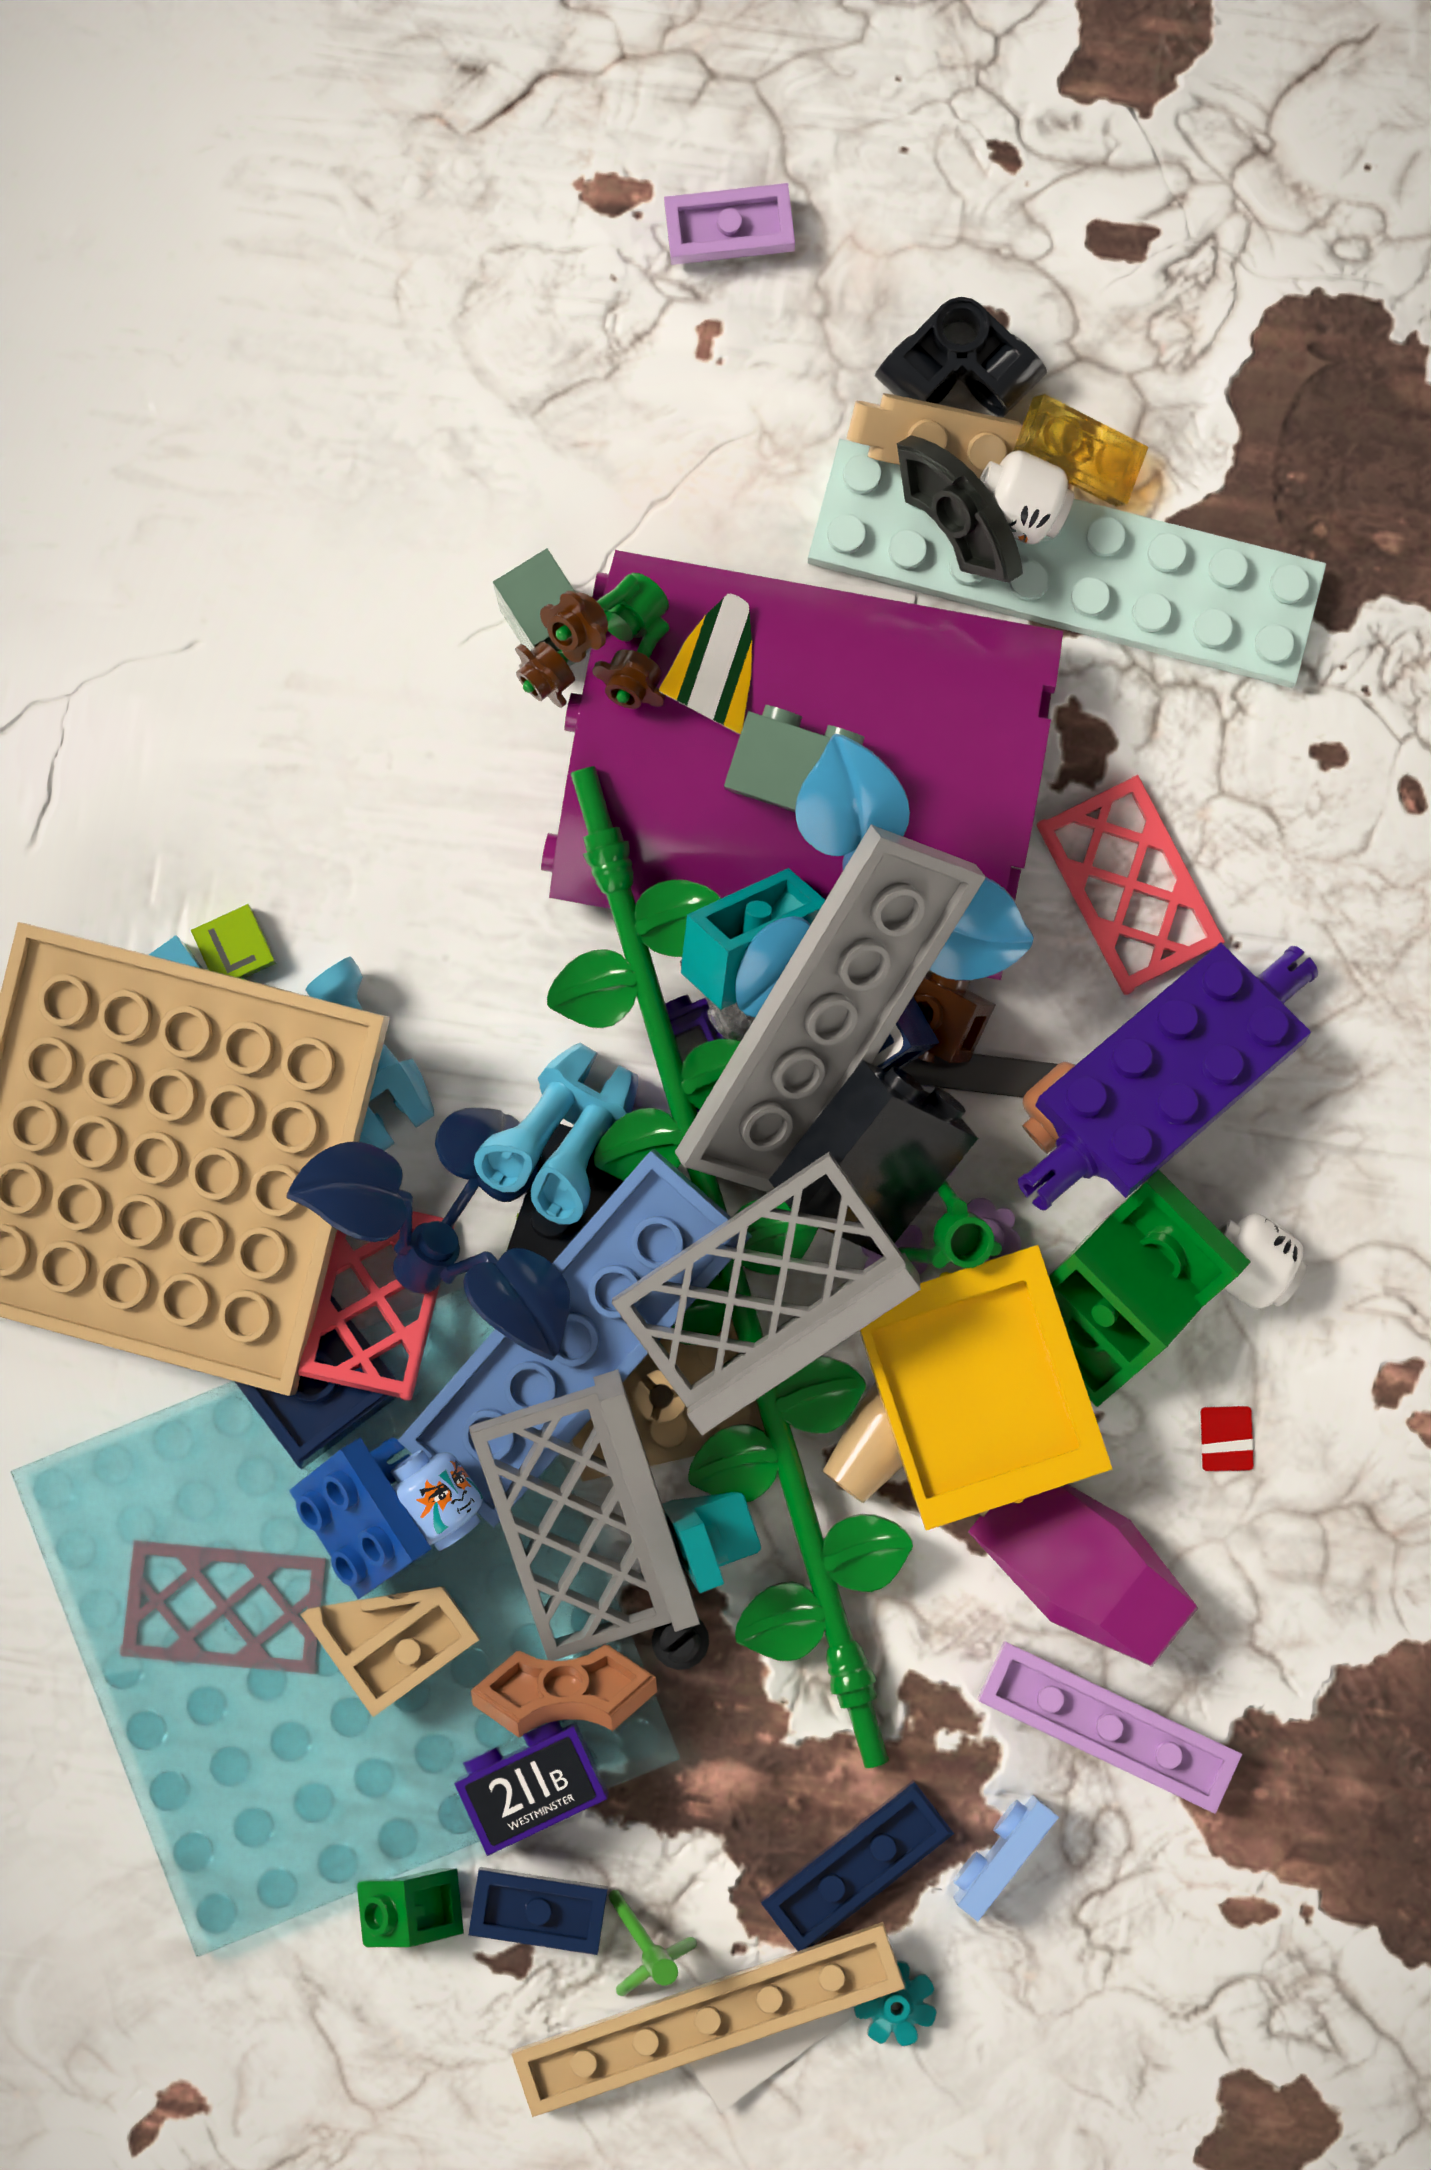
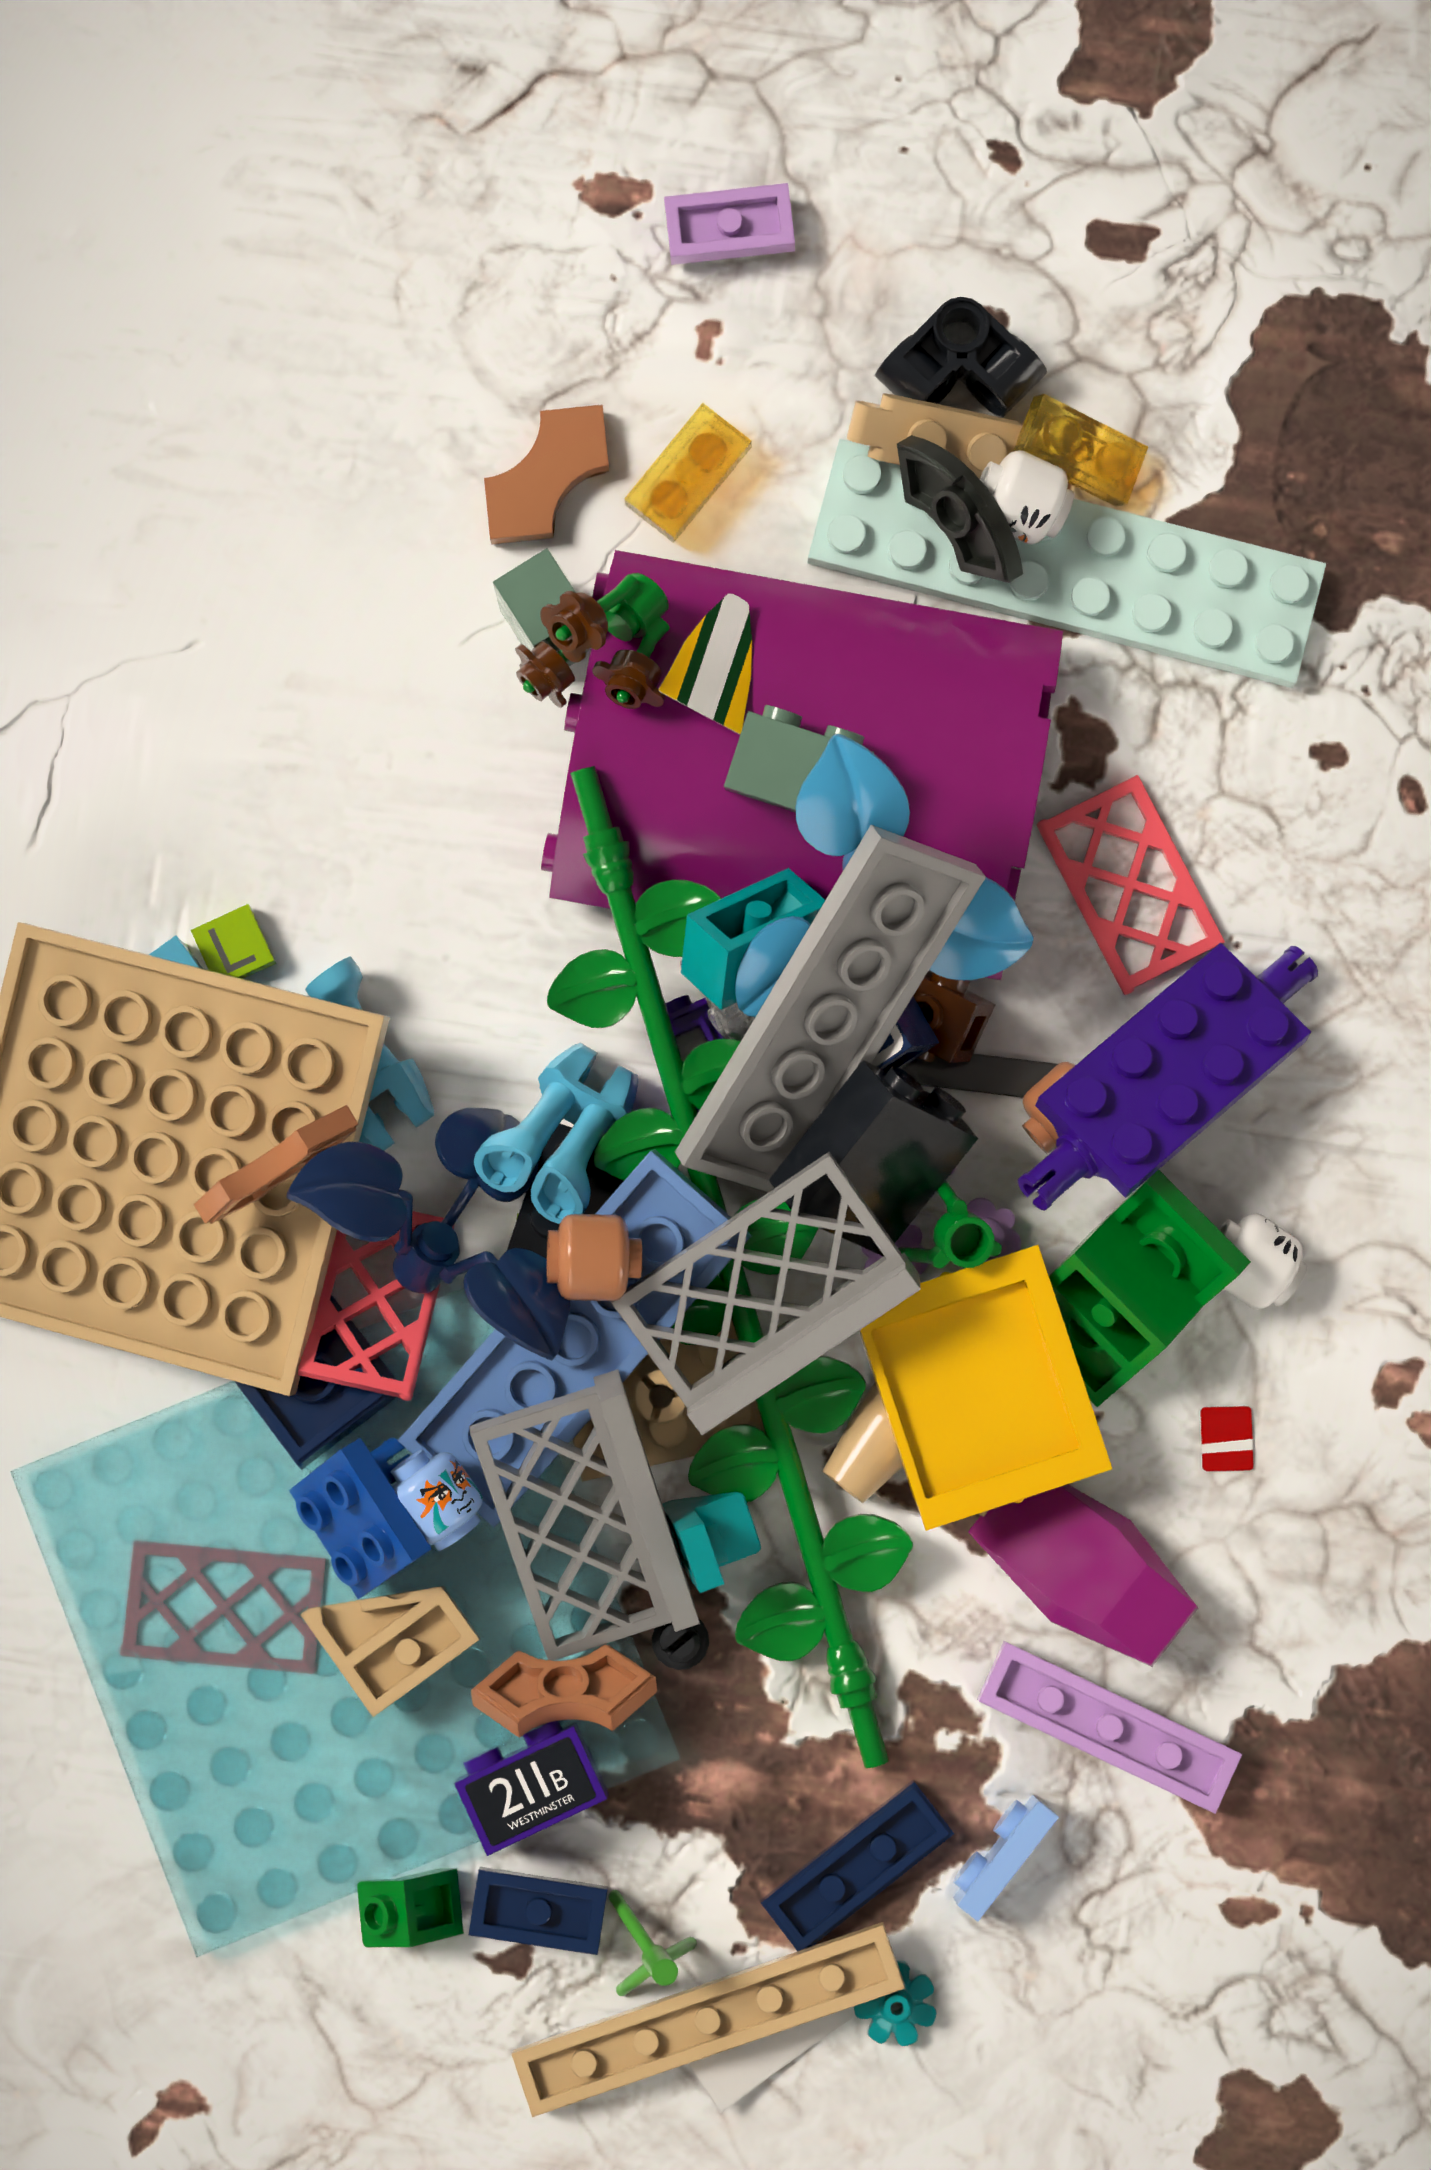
none -> nougat tile [193,1105,359,1224]
none -> nougat tile [484,405,609,545]
none -> nougat head [547,1214,642,1301]
none -> clear yellow plate [624,403,752,543]

